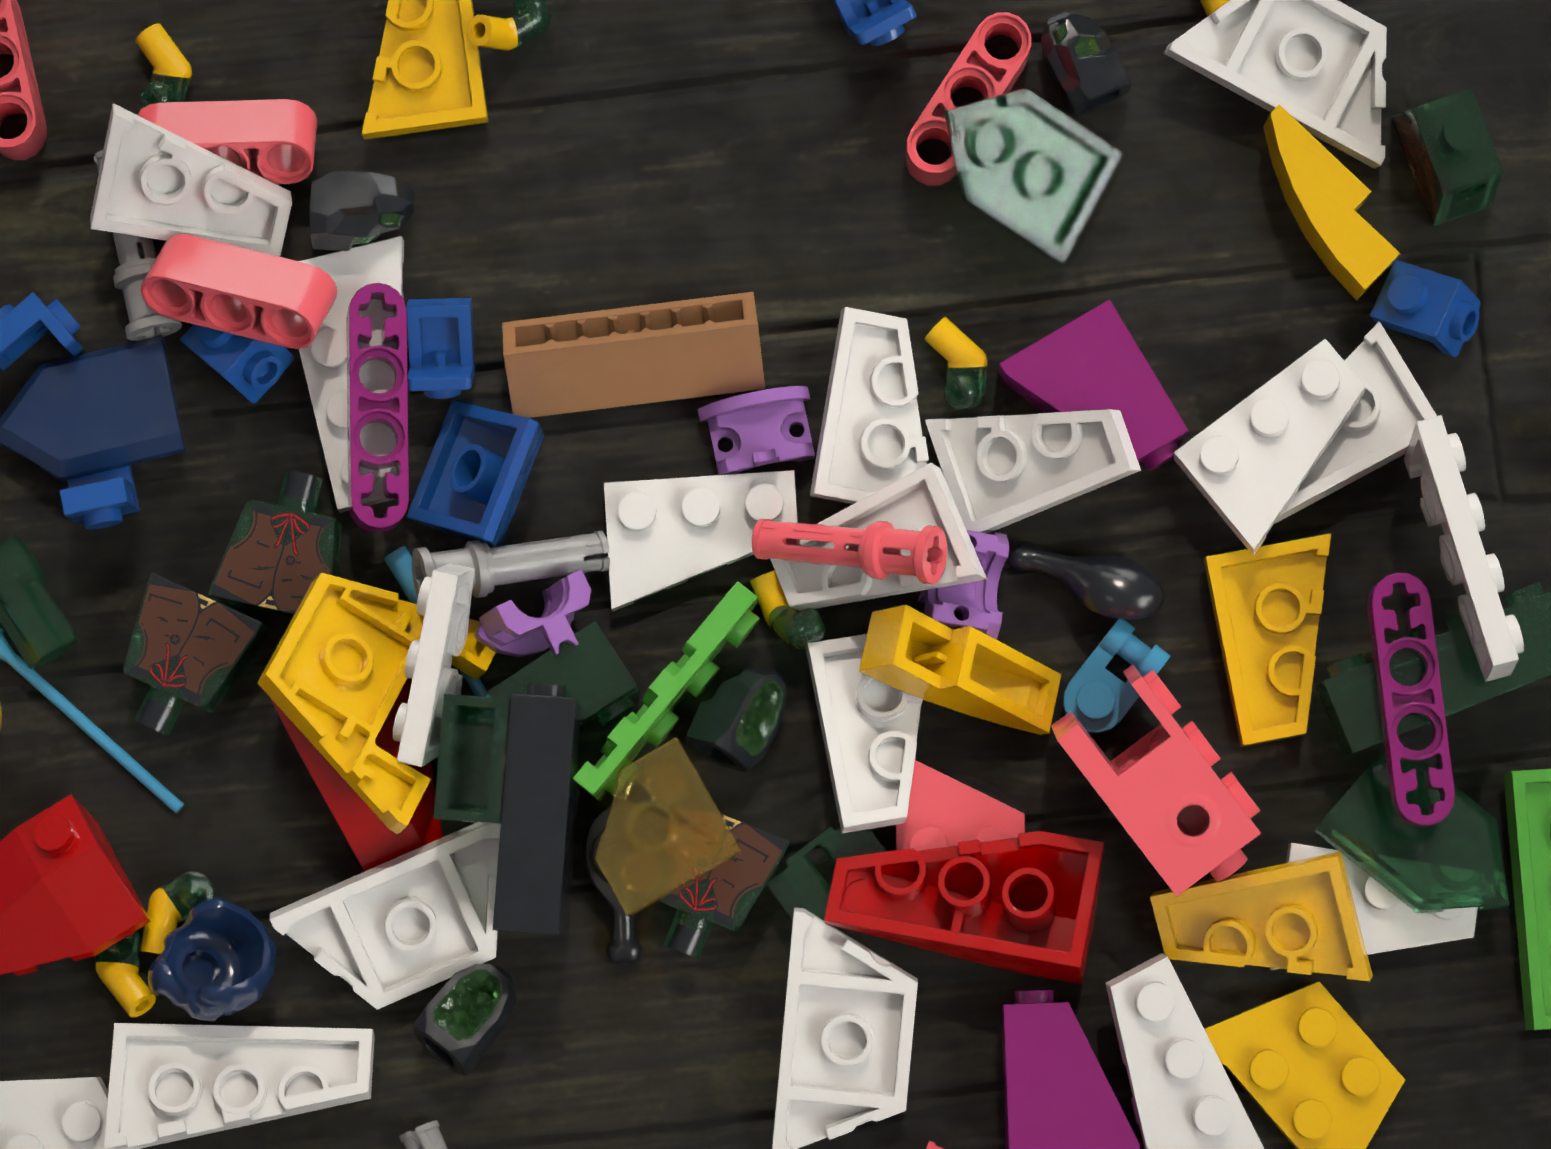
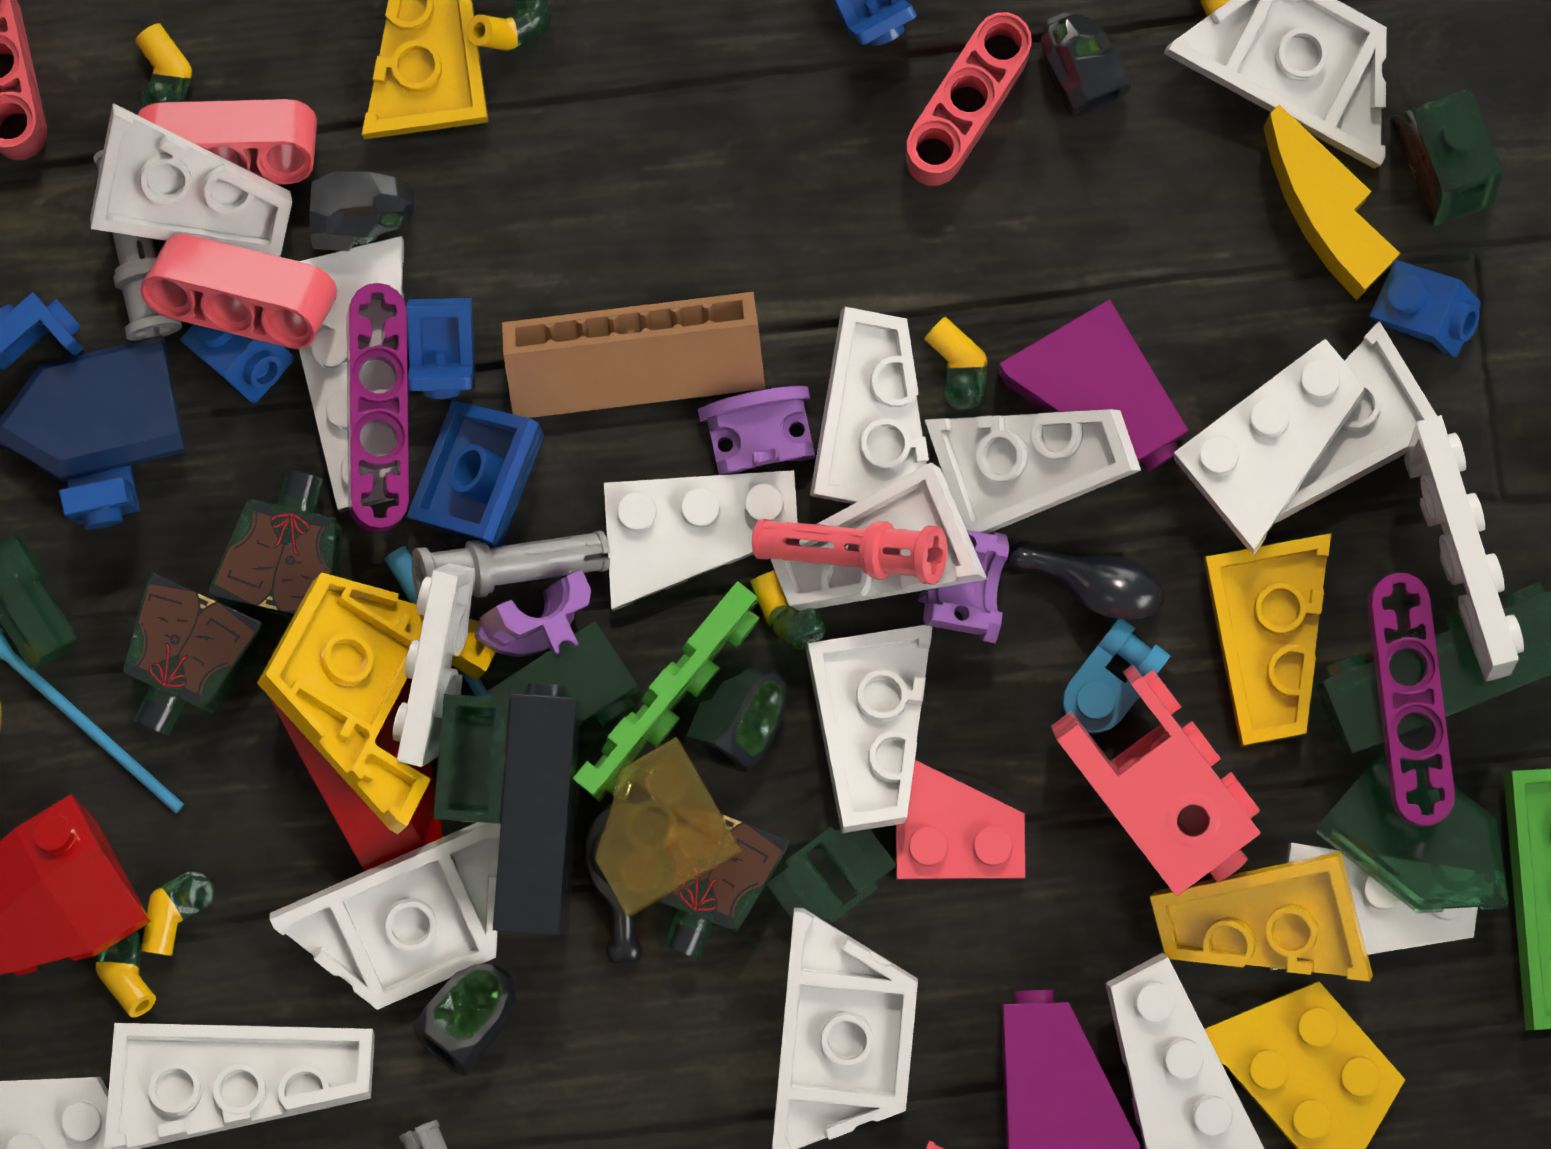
dark blue hair [148,897,277,1021] -> none
red wedge [824,831,1104,985] -> none
yellow slope [859,605,1061,735] -> none
clear green tile [944,89,1123,263] -> none

